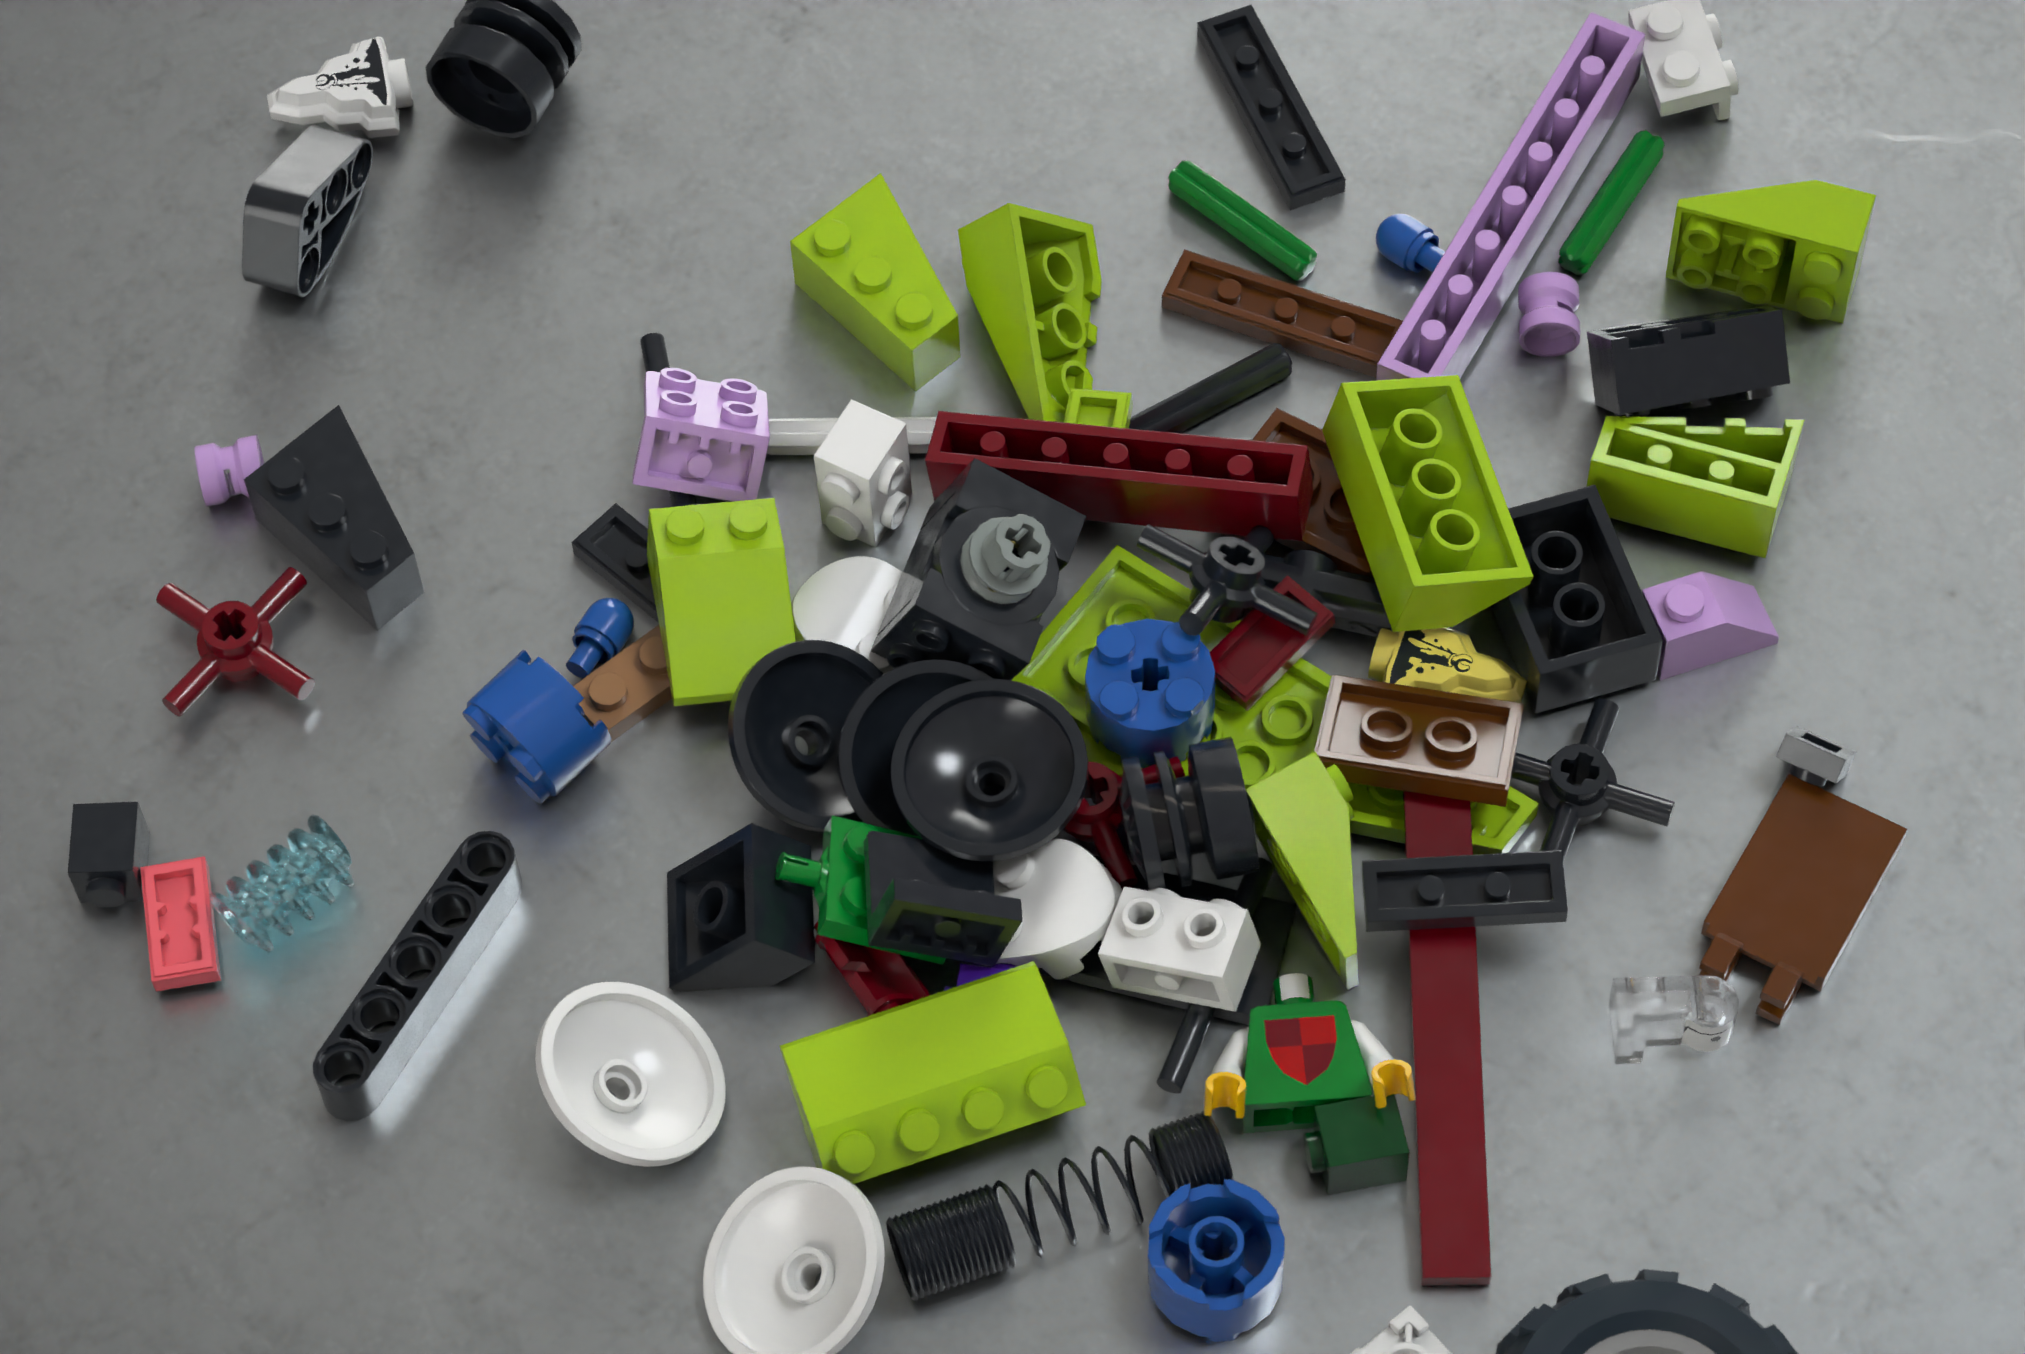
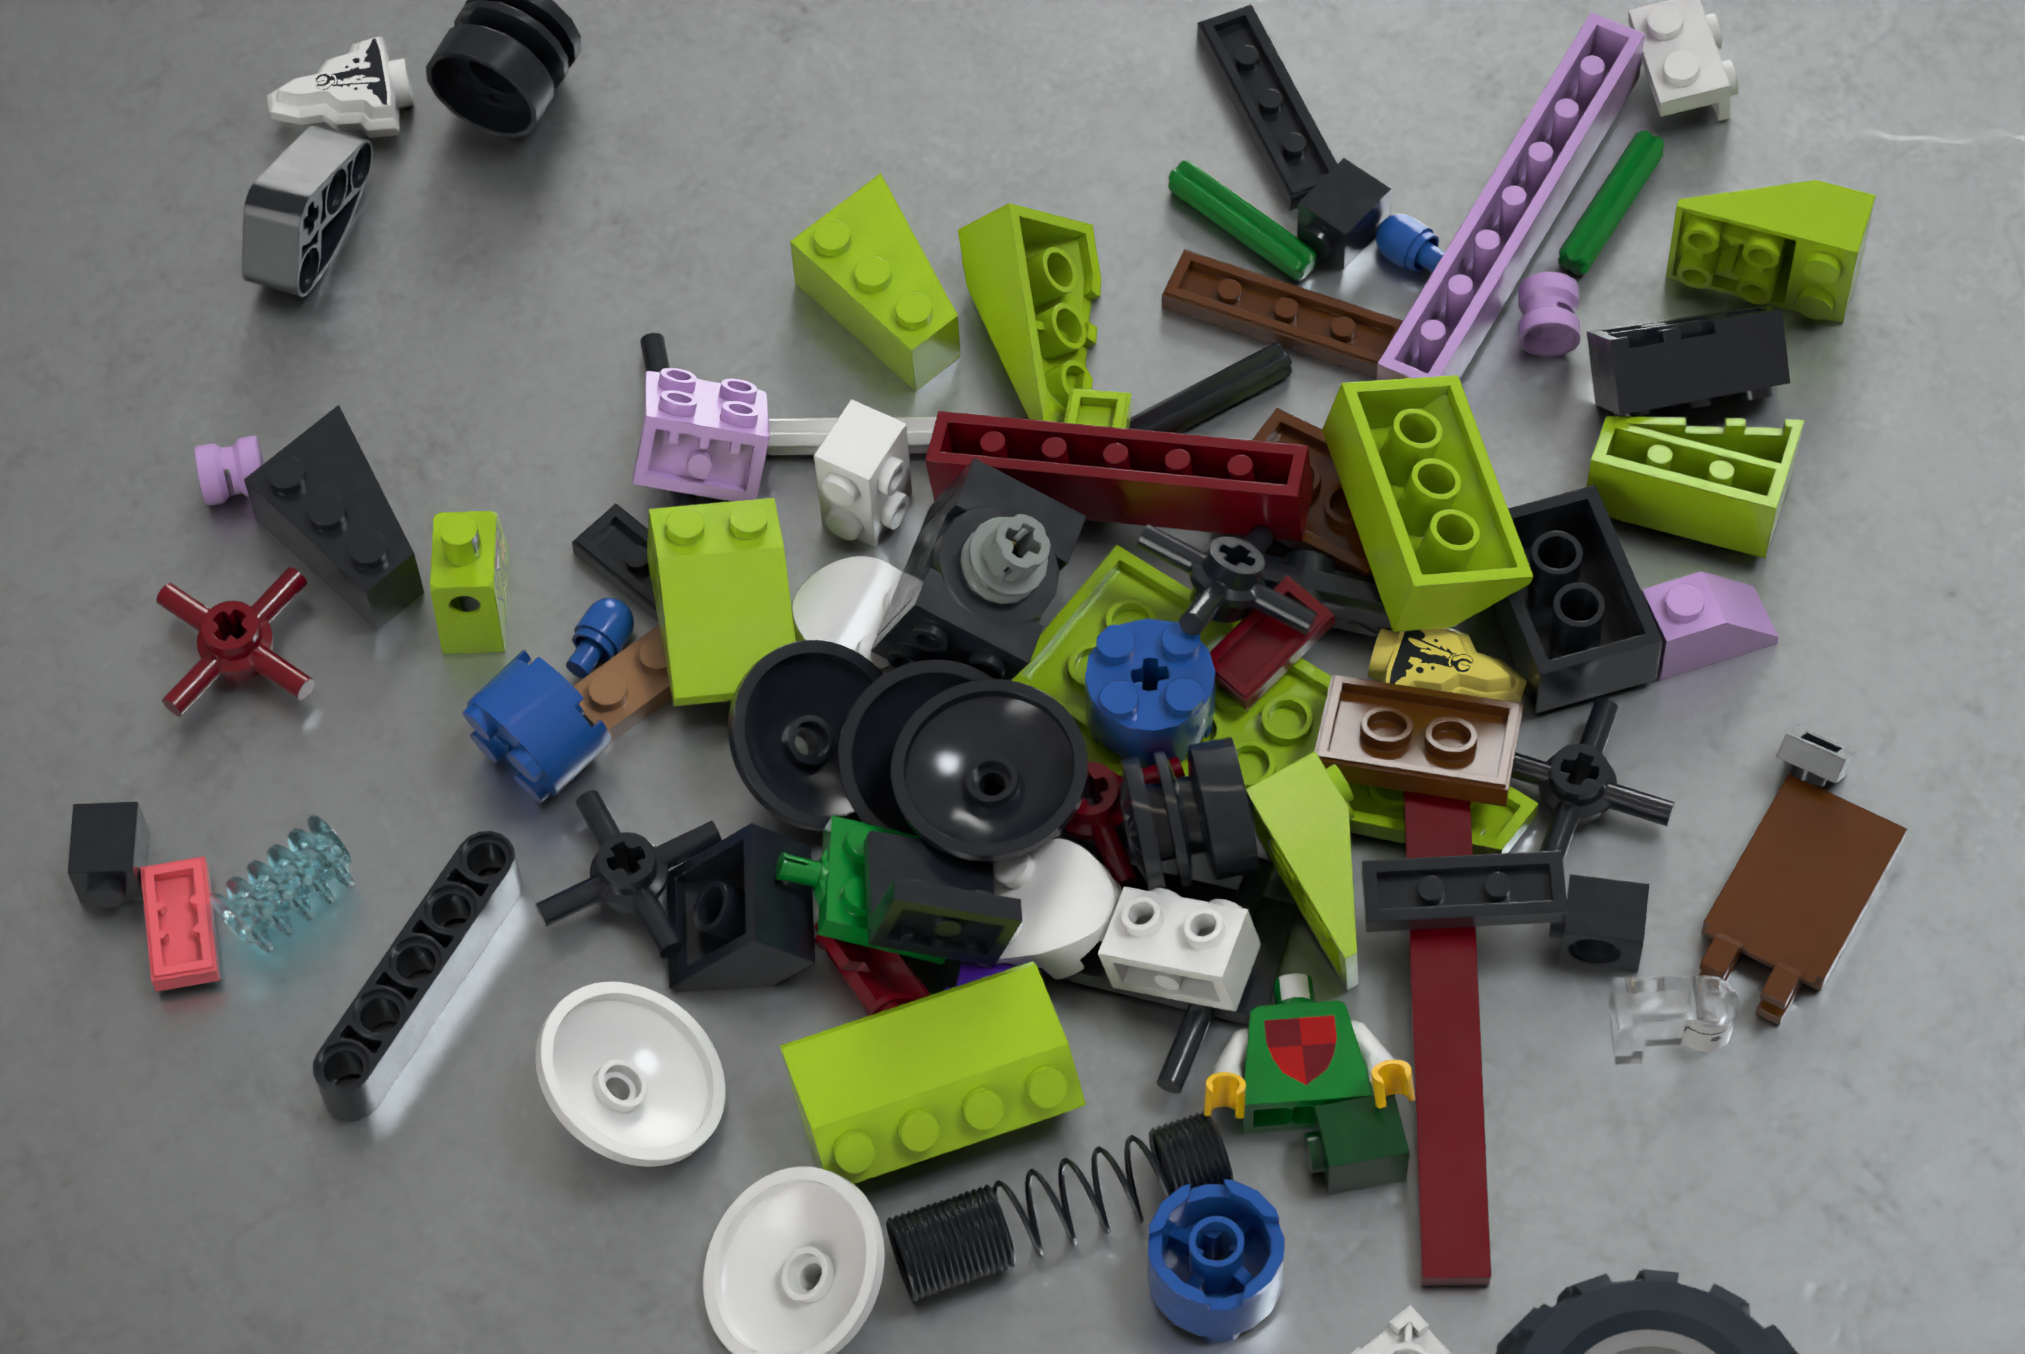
none -> lime torso [430,511,509,654]
none -> black bar [535,790,722,958]
none -> black brick [1297,158,1391,270]
none -> black brick [1549,874,1649,972]

